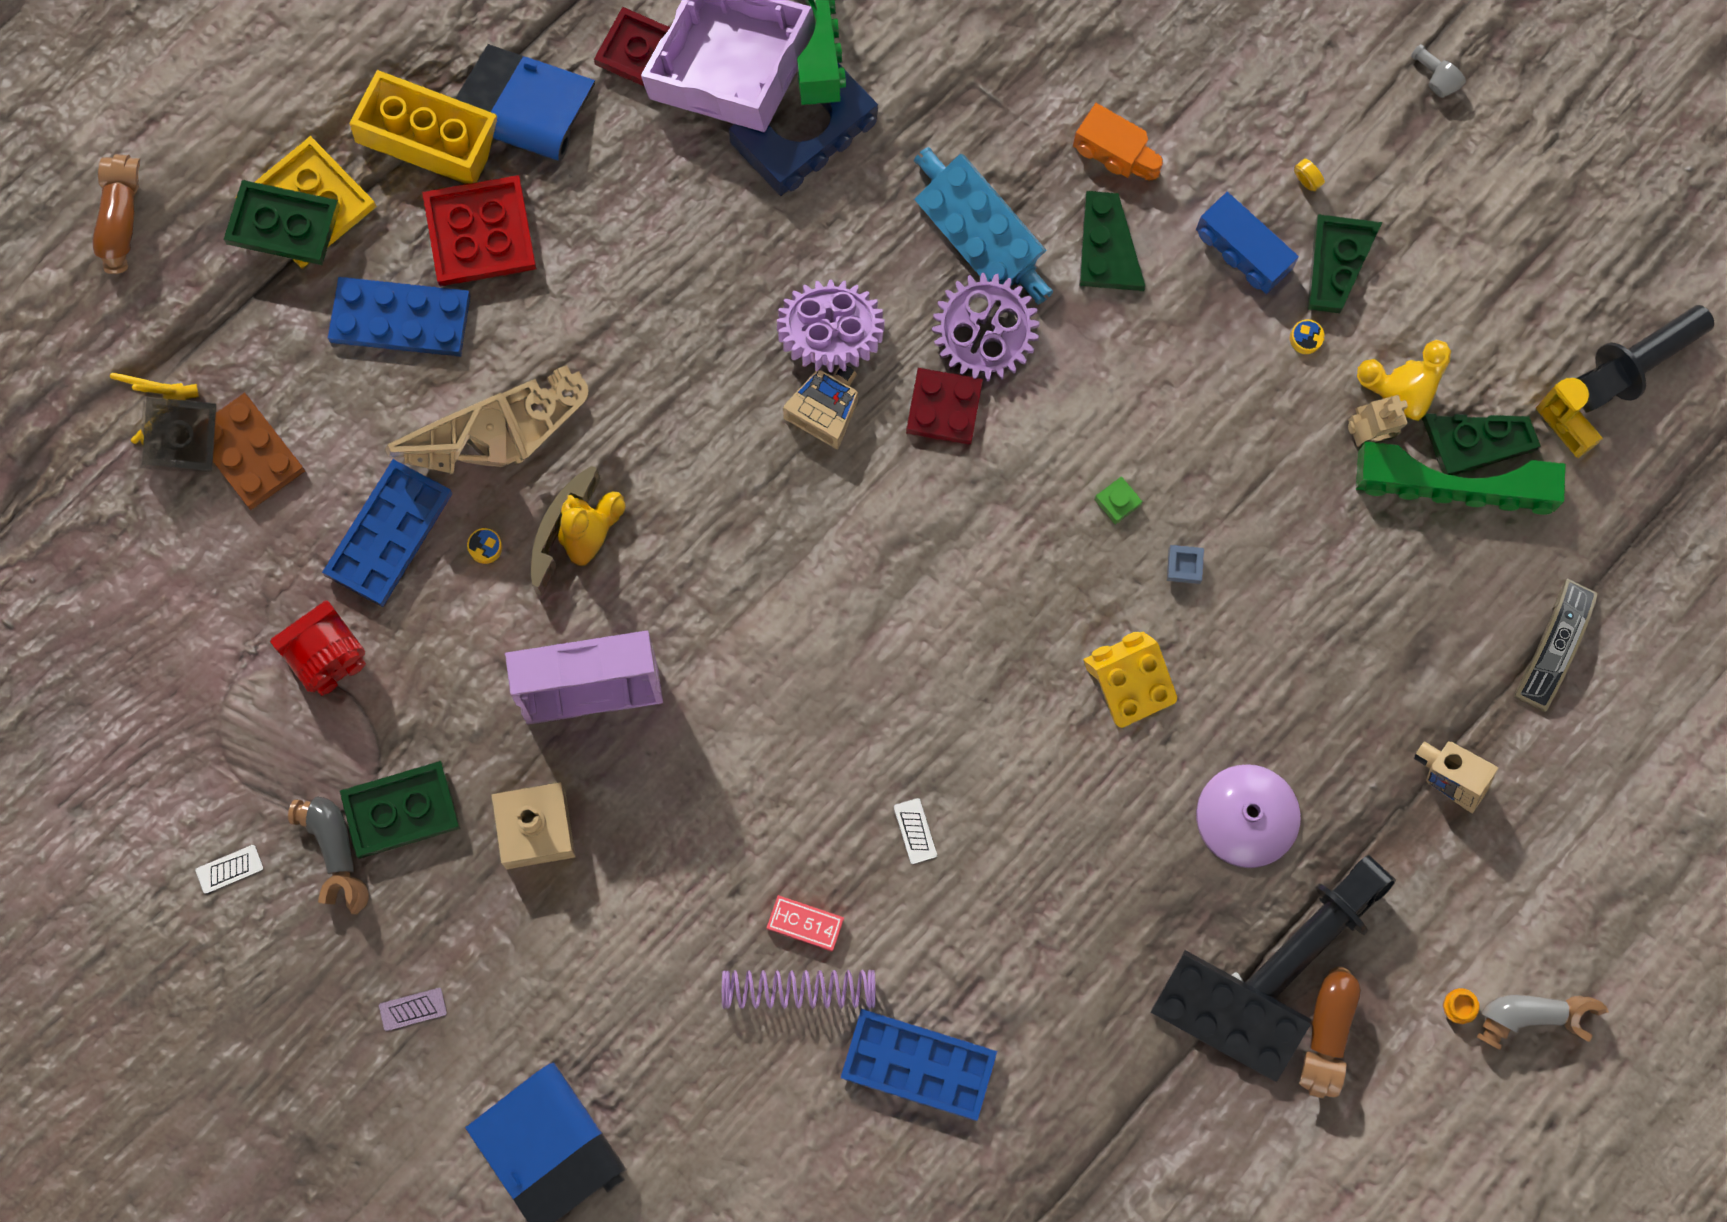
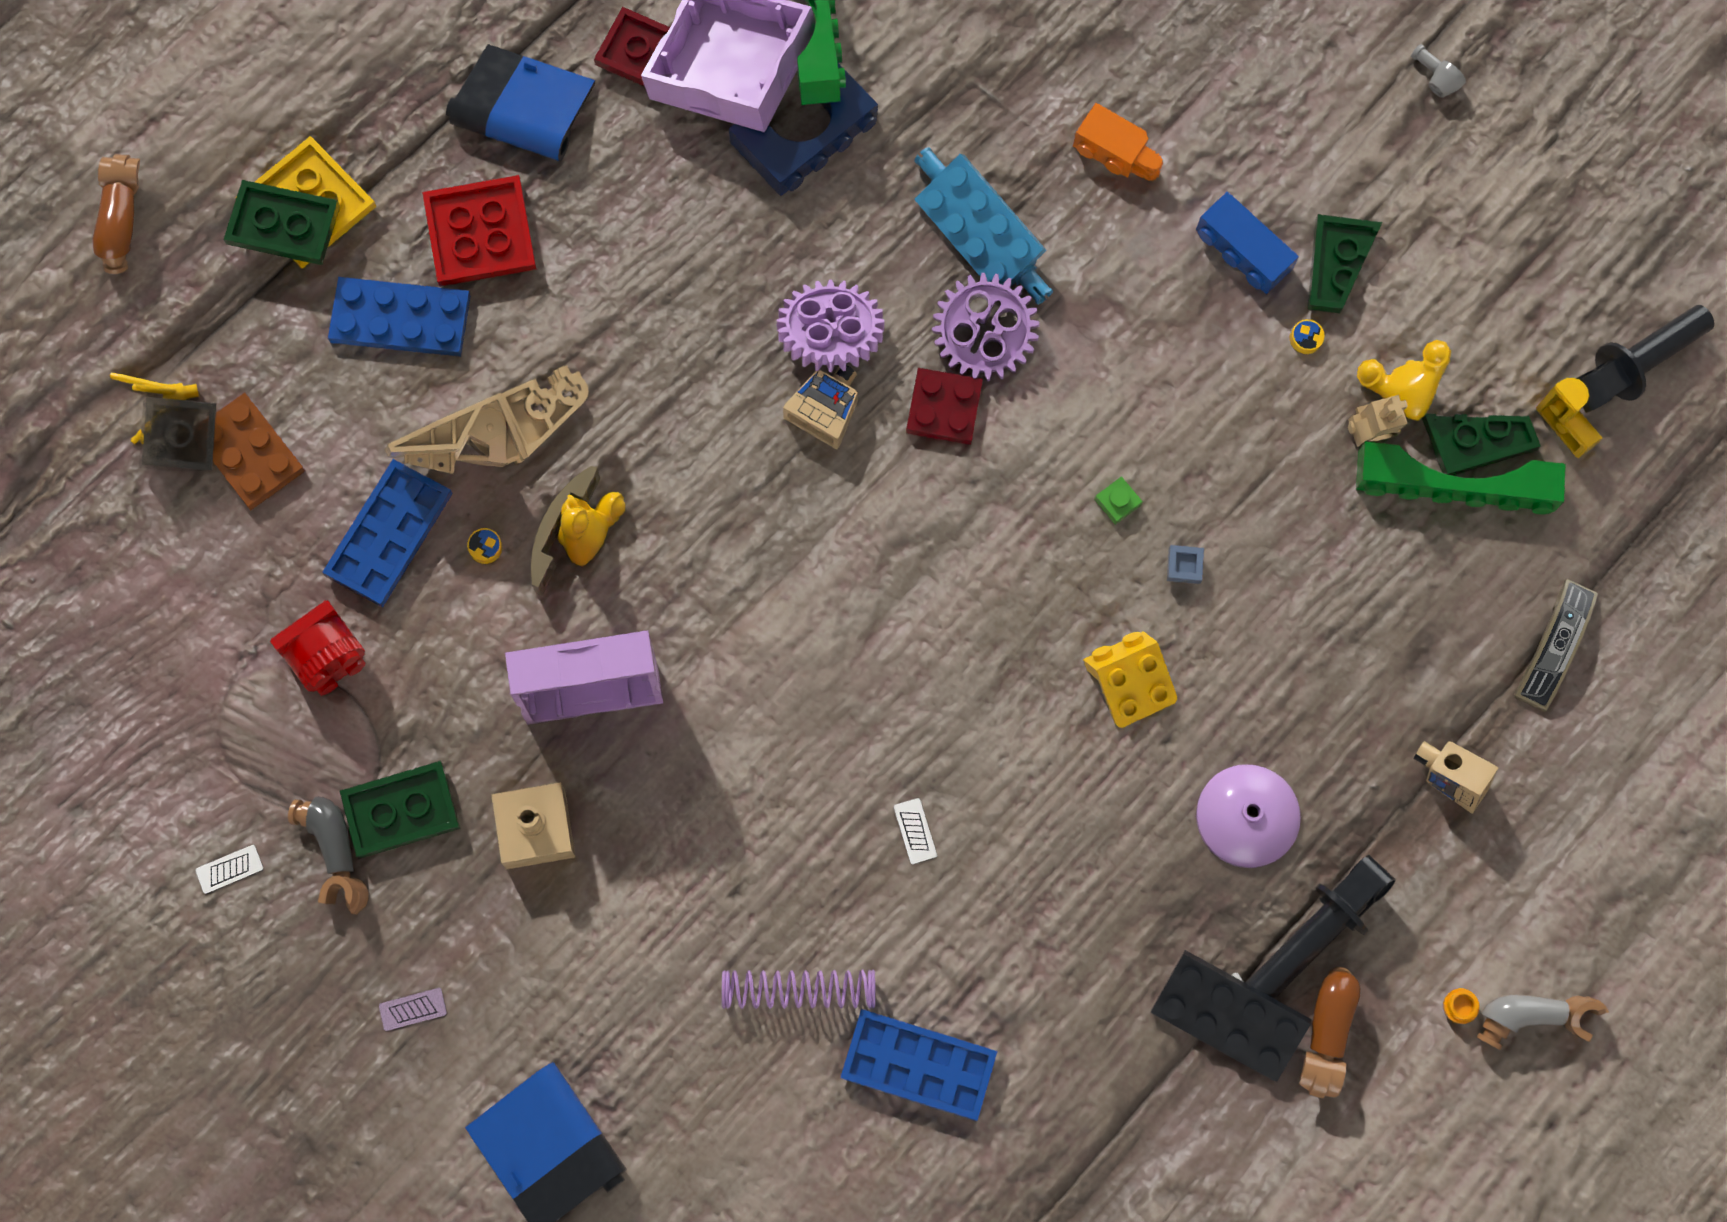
yellow slope [349,70,497,184] -> none
coral tile [766,895,844,952] -> none
dark green wing [1079,191,1146,291] -> none
yellow tile [1294,158,1325,191] -> none

